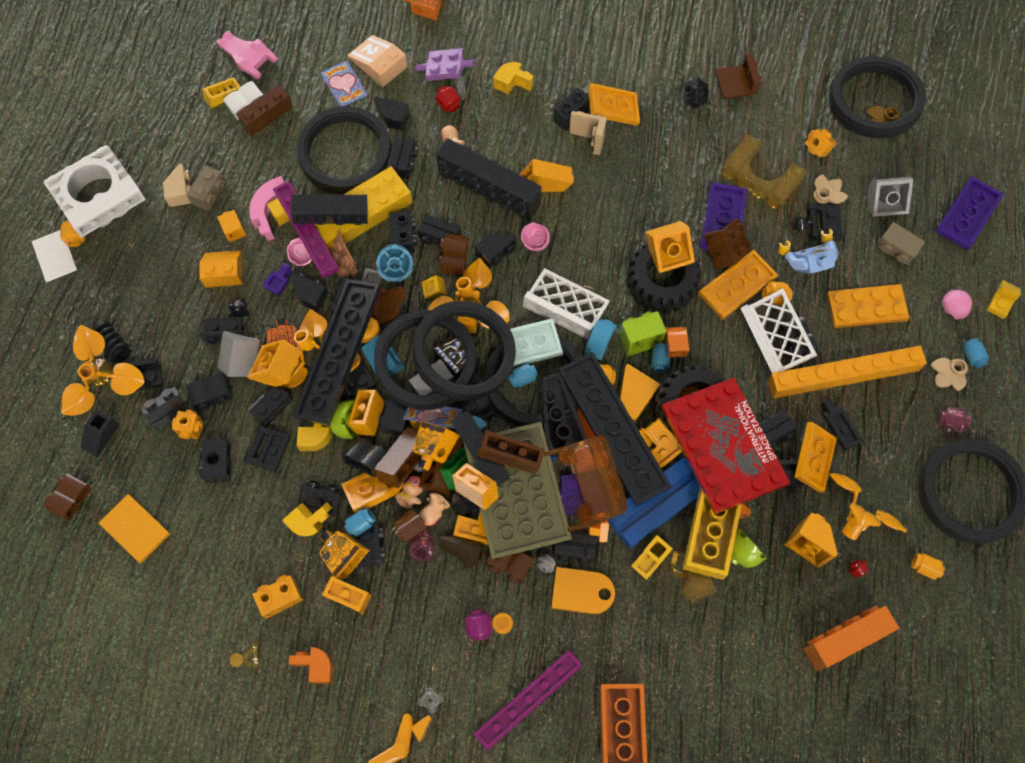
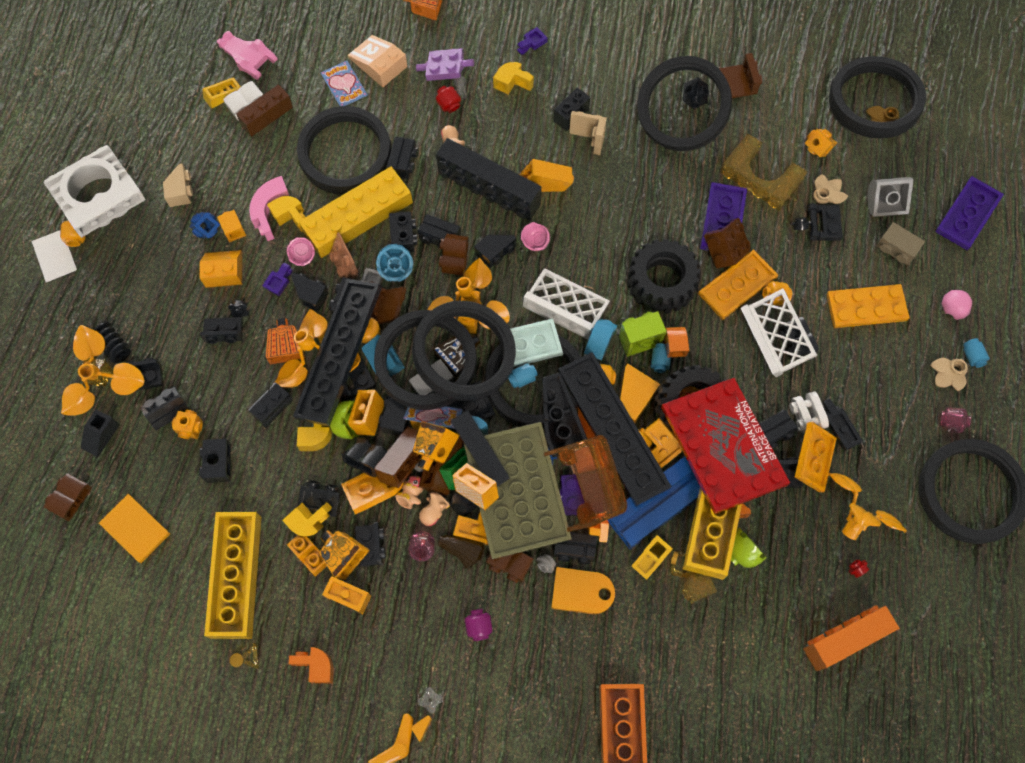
black brick [186,373,233,411] -> none
dark tan brick [187,165,226,211] -> none
light grey slope [218,331,260,377] -> none
black plate [243,426,291,473] -> none
light orange slope [247,339,301,387] -> none
light orange brick [252,575,303,619] -> none
magenta tile [273,181,339,279] -> none
black brick [291,195,368,225] -> none
dark azure brick [345,508,376,537] -> none
black slope [374,97,410,131] -> none
reddish brown brick [391,509,427,543] -> none
yellow slope [421,275,447,299] -> none
magenta tile [474,650,583,751] -> none
reddish brown brick [476,430,545,474] -> none
light orange tile [492,613,513,634] -> none
light orange tile [588,83,640,126] -> none
light orange slope [646,221,695,273] -> none
light orange brick [767,346,927,399] -> none
light blue torso [778,229,839,274] -> none
light orange slope [785,513,838,568] -> none
light orange brick [911,553,945,580] -> none
yellow slope [987,280,1021,319] -> none
none -> blue brick [189,212,220,239]
none -> yellow brick [204,512,262,639]
none -> light orange slope [287,535,327,577]
none -> dark purple plate [517,27,548,55]
none -> black tyre [637,56,732,151]
none -> white brick [789,391,829,434]

